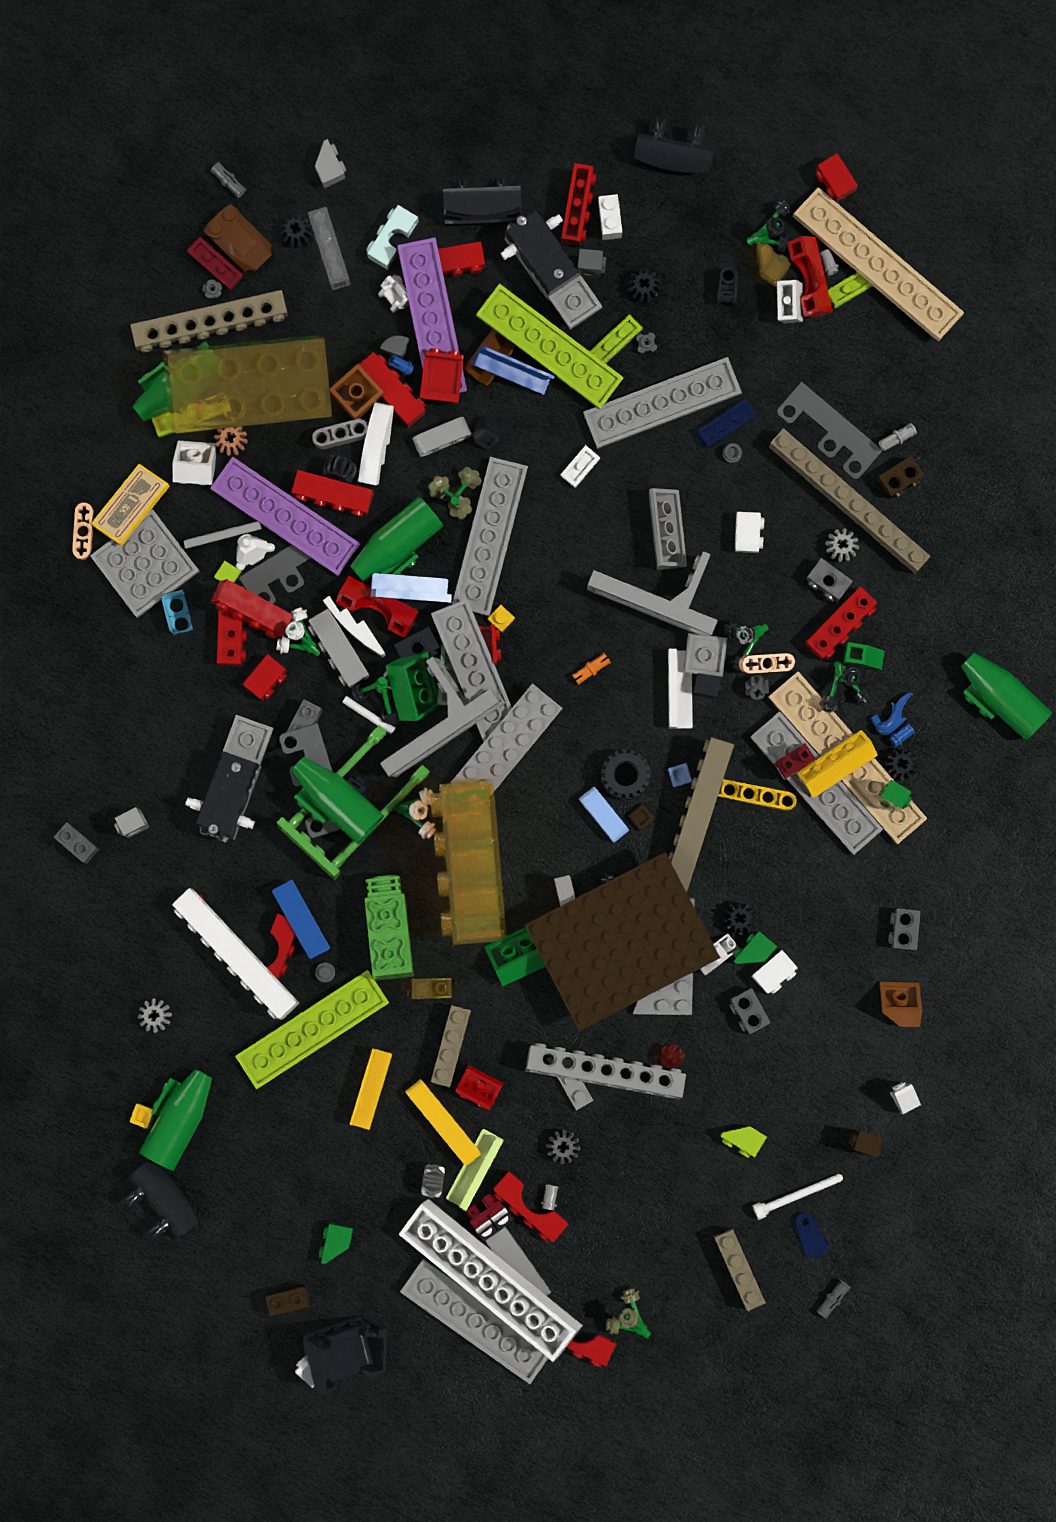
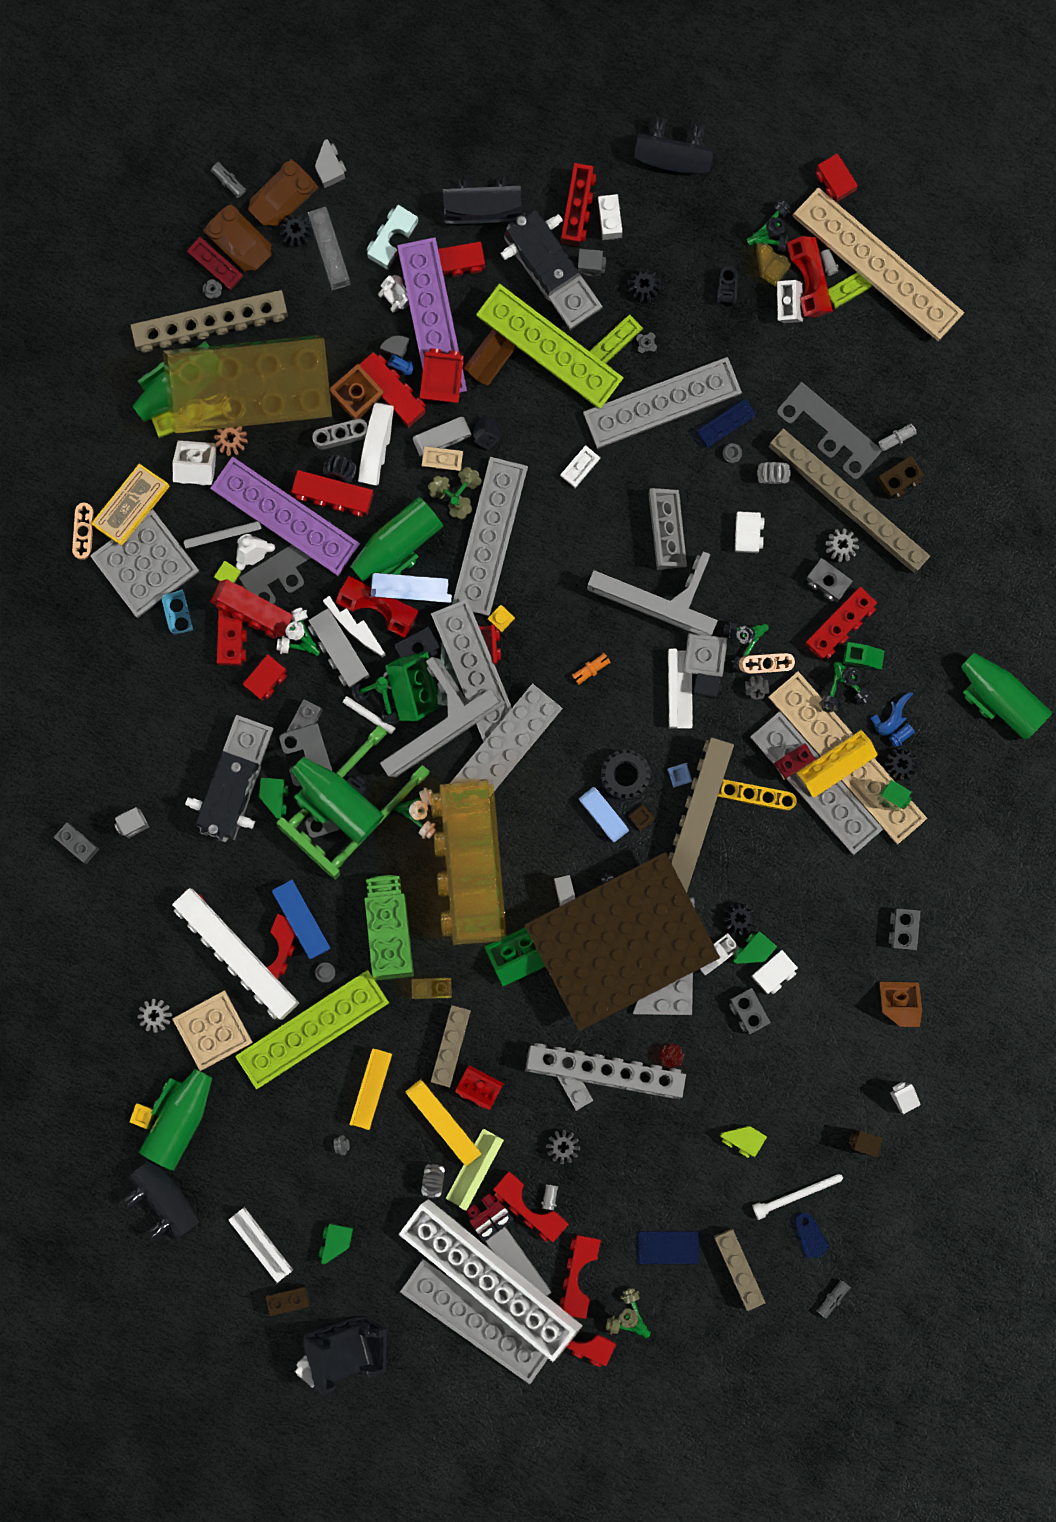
panel [473,347,555,395] -> none
none -> tan plate [173,991,253,1071]
none -> white fence [229,1207,293,1282]
none -> reddish brown slope [248,159,318,227]
none -> green slope [259,778,289,820]
none -> dark grey plate [334,1135,349,1155]
none -> tan panel [422,446,463,471]
none -> red arch [559,1234,601,1319]
none -> clear blue piece [638,1232,699,1264]
none -> light grey gear [757,462,790,484]

